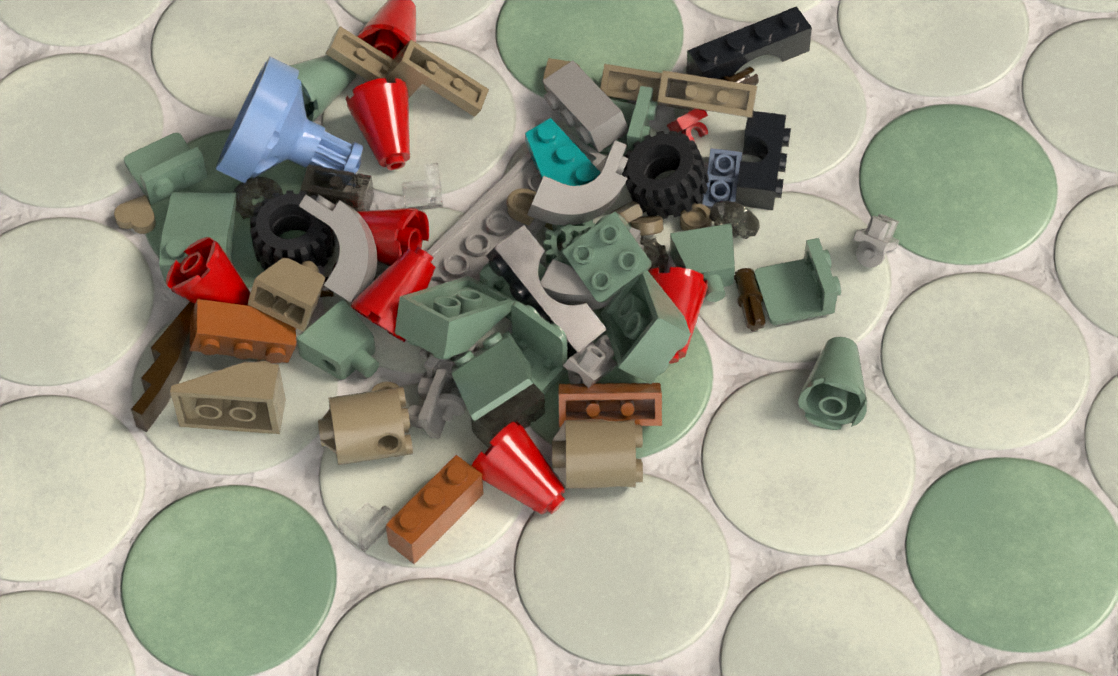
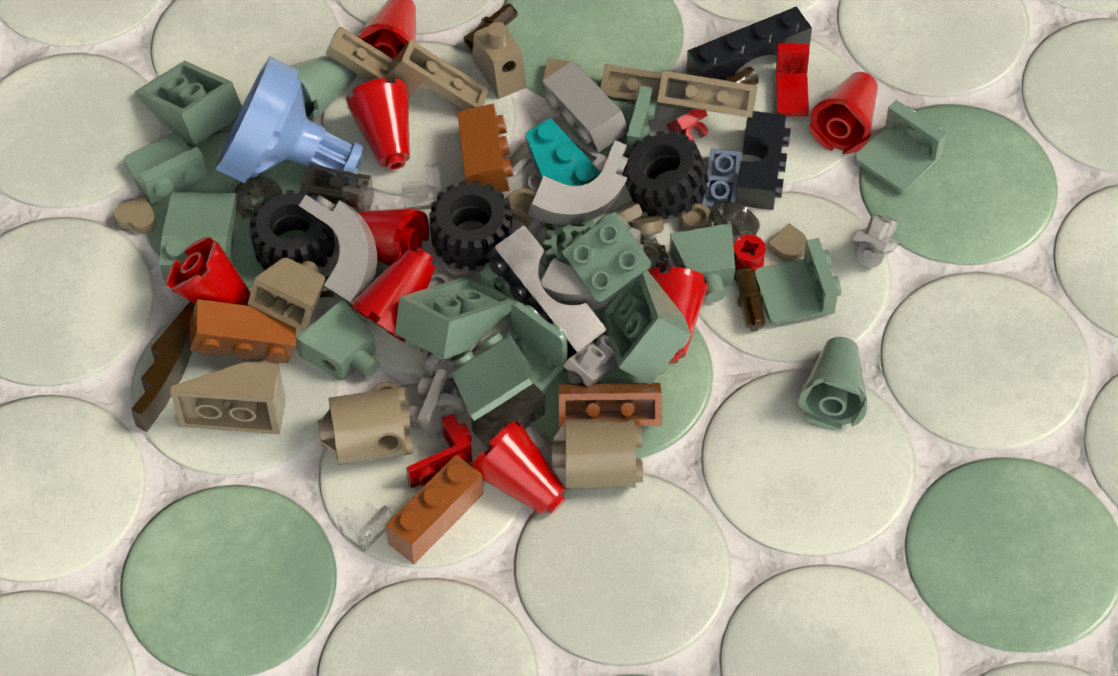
none -> sand green slope [135,60,242,145]
none -> red bracket [406,413,473,488]
none -> black tyre [429,181,512,271]
none -> dark orange brick [457,103,513,192]
none -> dark brown axle [463,3,518,51]
none -> dark tan torso [472,22,526,99]
none -> red wheel [733,234,766,273]
none -> dark tan tile [767,223,807,262]
none -> red bracket [775,43,810,117]
none -> red cone [809,72,878,154]
none -> sand green bracket [855,100,947,193]

